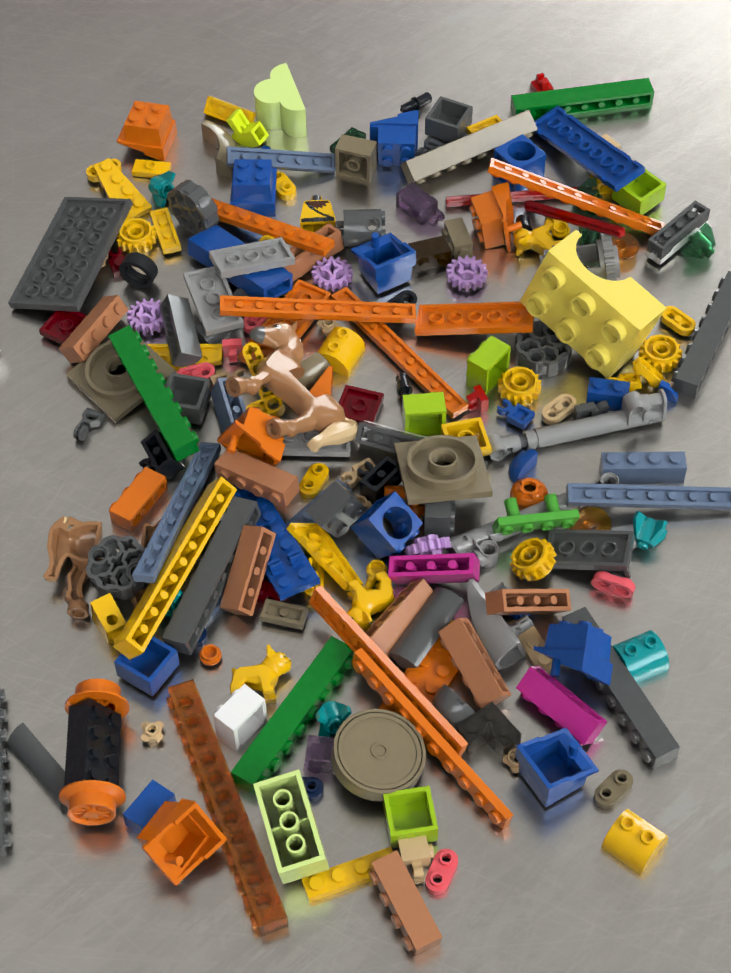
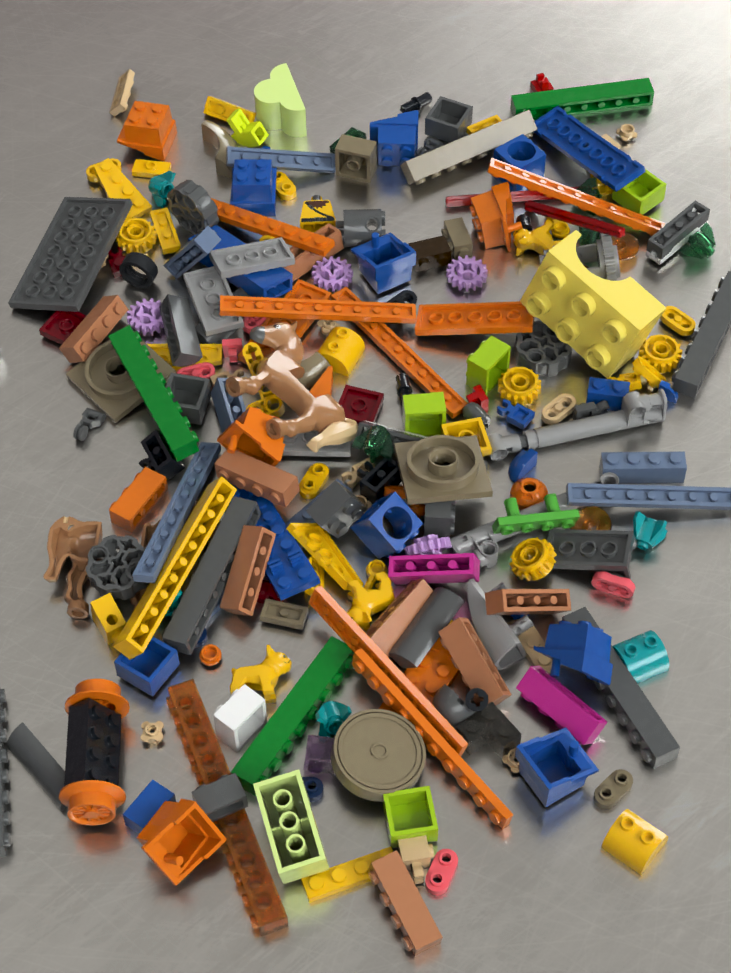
clear purple brick [396,182,445,226] -> none
none -> tan plate [109,69,135,117]
none -> sand blue brick [163,226,221,279]
none -> dark grey piece [192,773,248,822]
none -> clear green brick [352,425,394,464]
none -> dark grey brick [462,402,491,430]
none -> black bush [465,688,489,712]
none -> tan plate [616,124,637,141]

